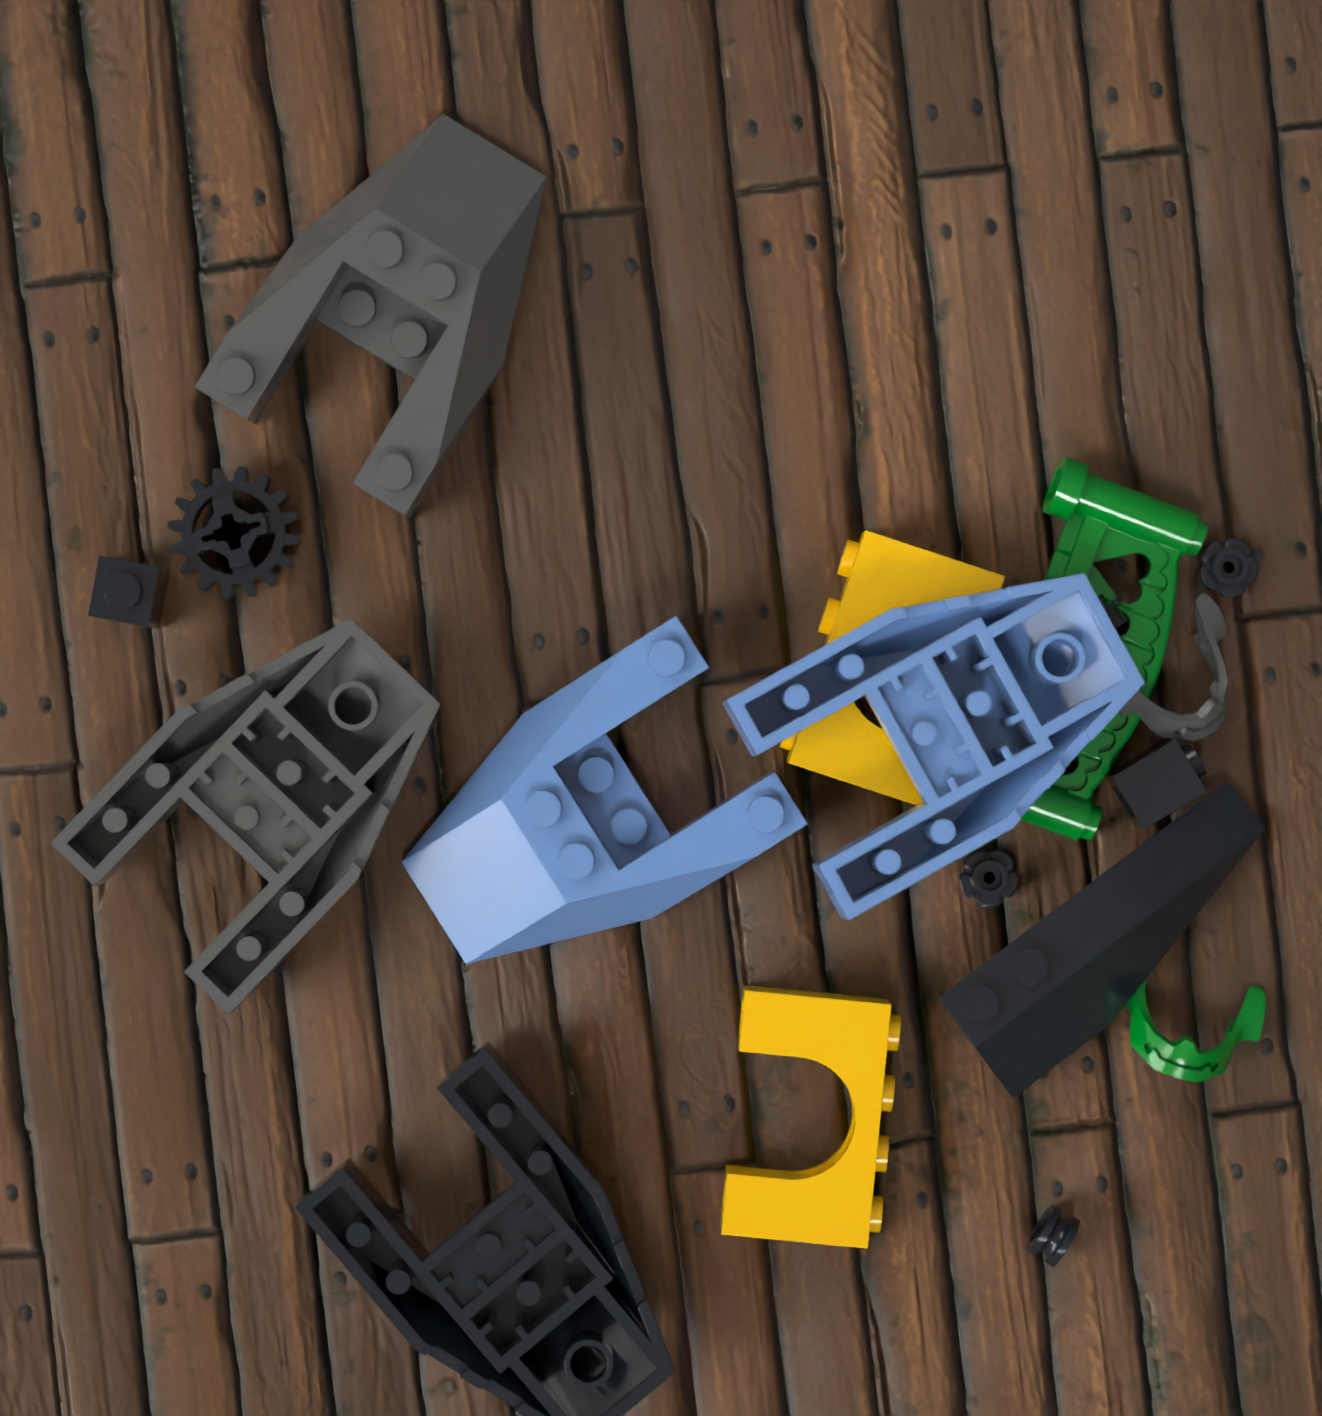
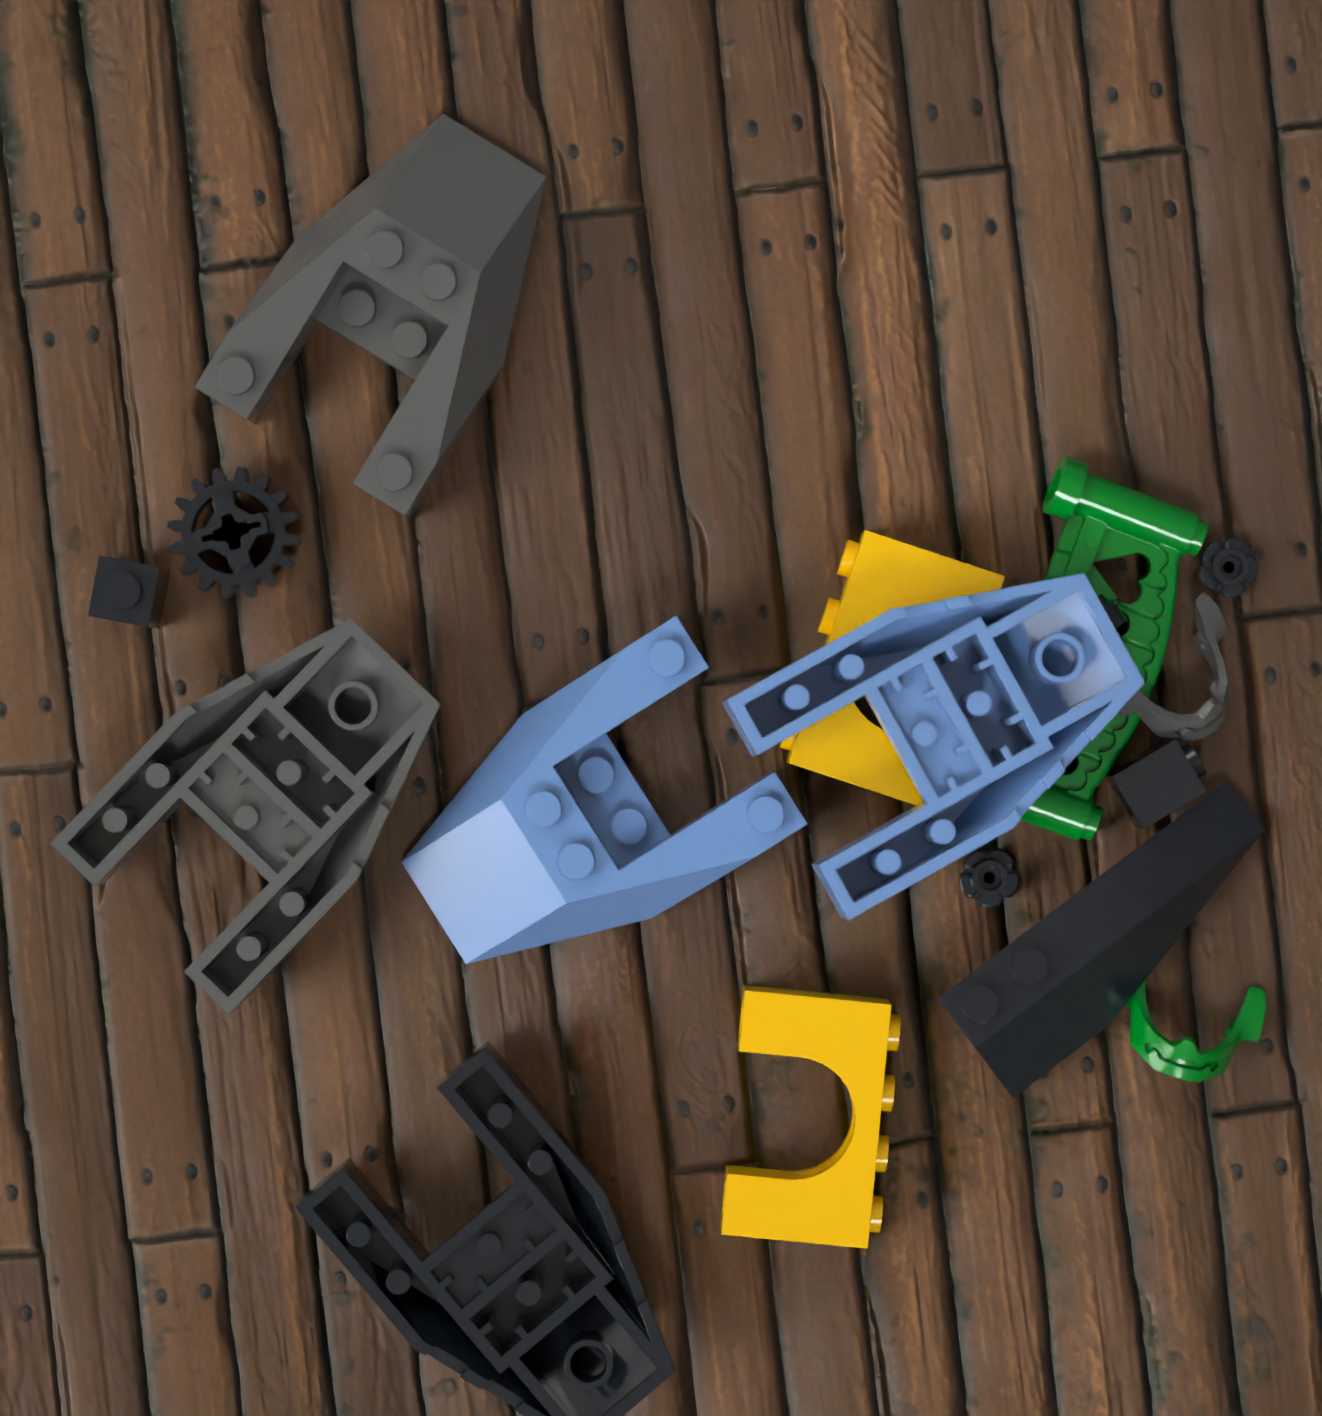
black bush [1025,1204,1080,1267] -> none

